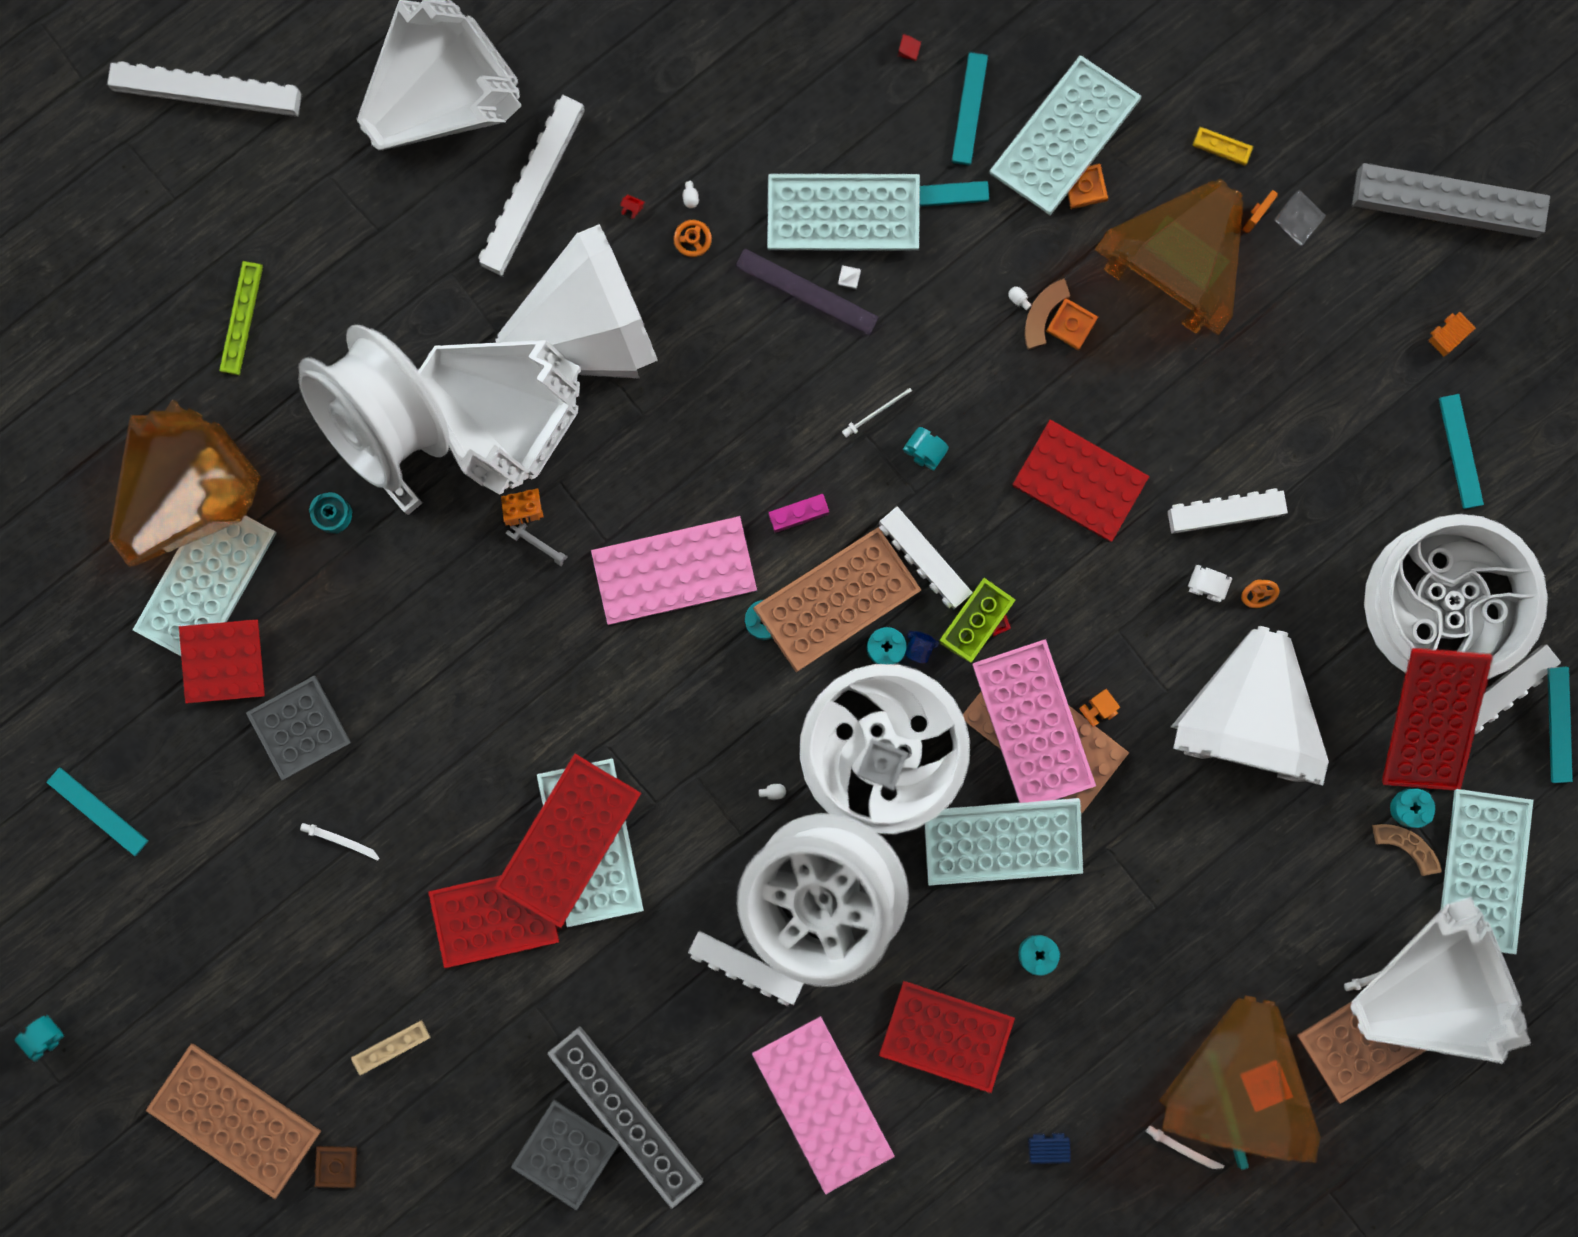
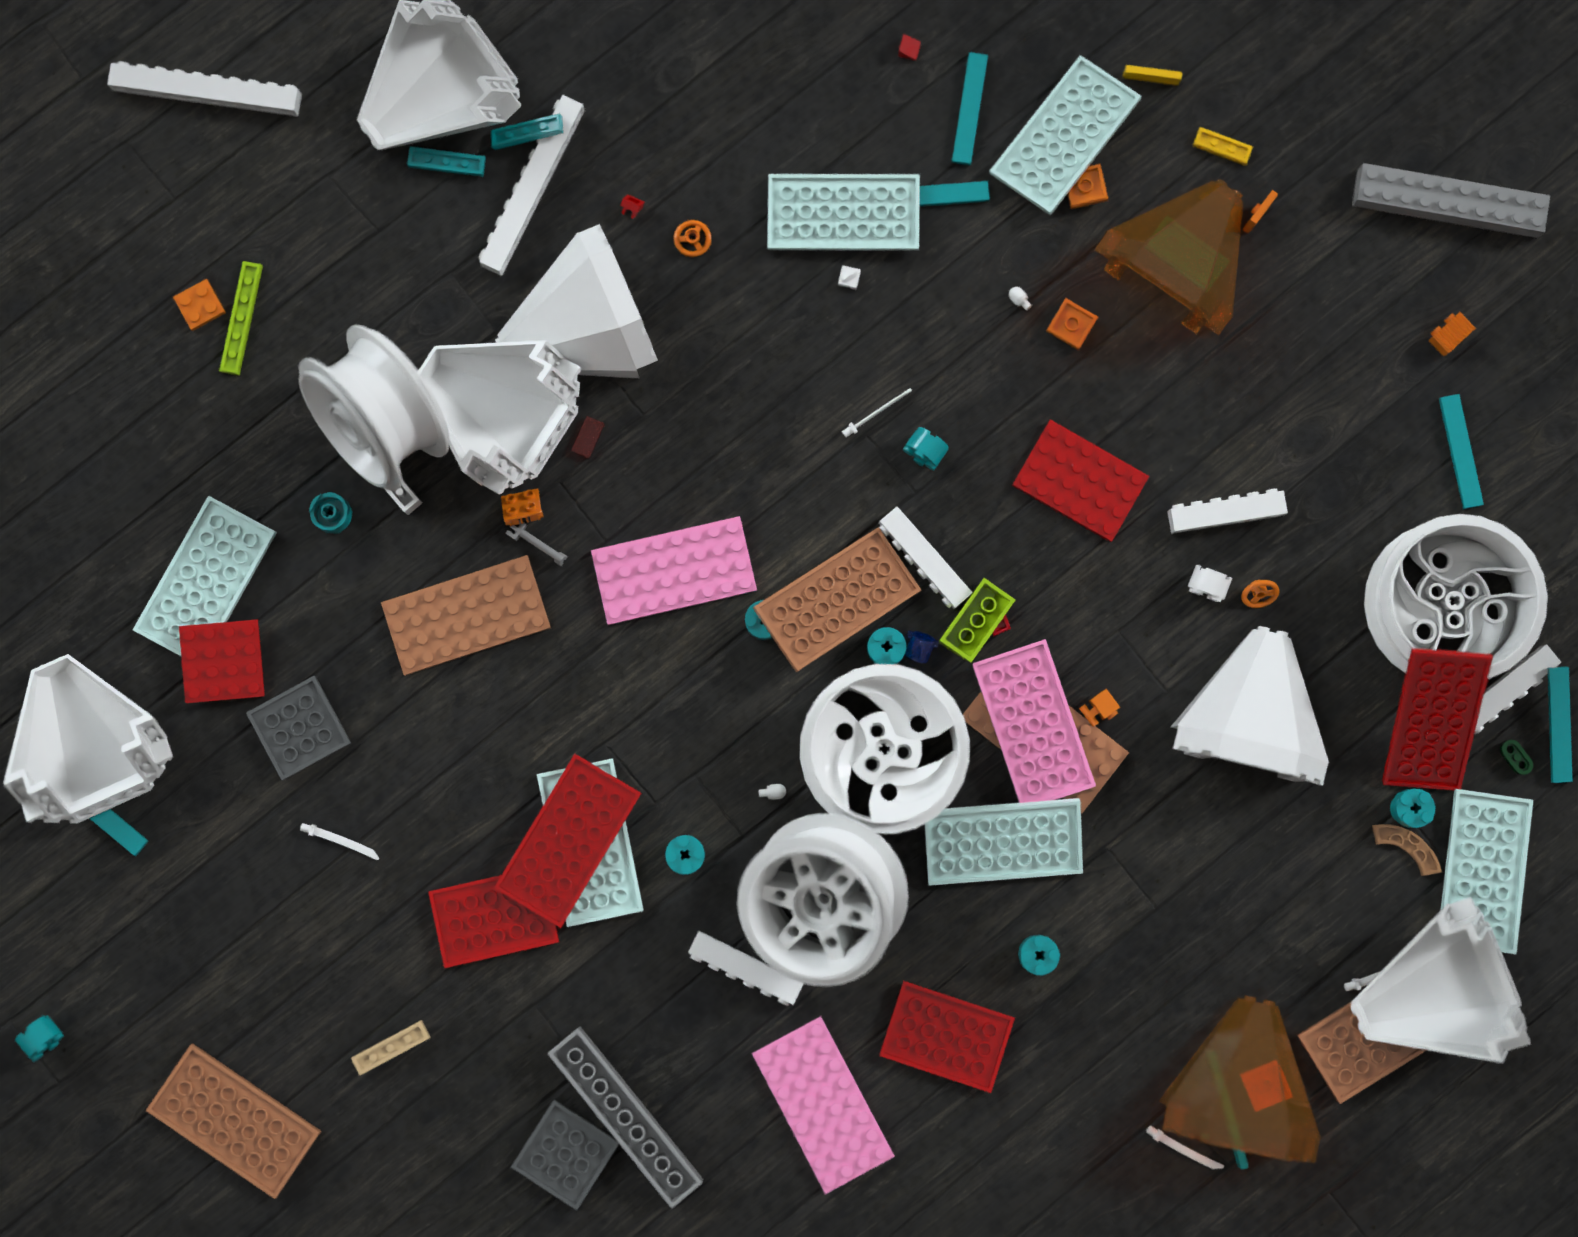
clear orange piece [109,399,261,566] -> none
reddish brown tile [315,1146,357,1188] -> none
white cylinder [683,181,699,208] -> none
clear purple plate [736,249,879,335] -> none
dark pink brick [769,494,829,533] -> none
light grey tile [857,738,908,790] -> none
medium nougat tile [1025,278,1070,350] -> none
dark blue brick [1028,1133,1070,1164] -> none
clear hinge [1274,191,1326,245] -> none
none -> white piece [4,654,173,823]
none -> orange plate [173,279,226,331]
none -> nougat plate [381,555,551,676]
none -> teal plate [407,147,486,177]
none -> teal tile [491,113,563,150]
none -> clear red tile [571,416,605,459]
none -> teal brick [665,835,705,874]
none -> yellow tile [1123,65,1182,85]
none -> dark green plate [1500,740,1533,775]

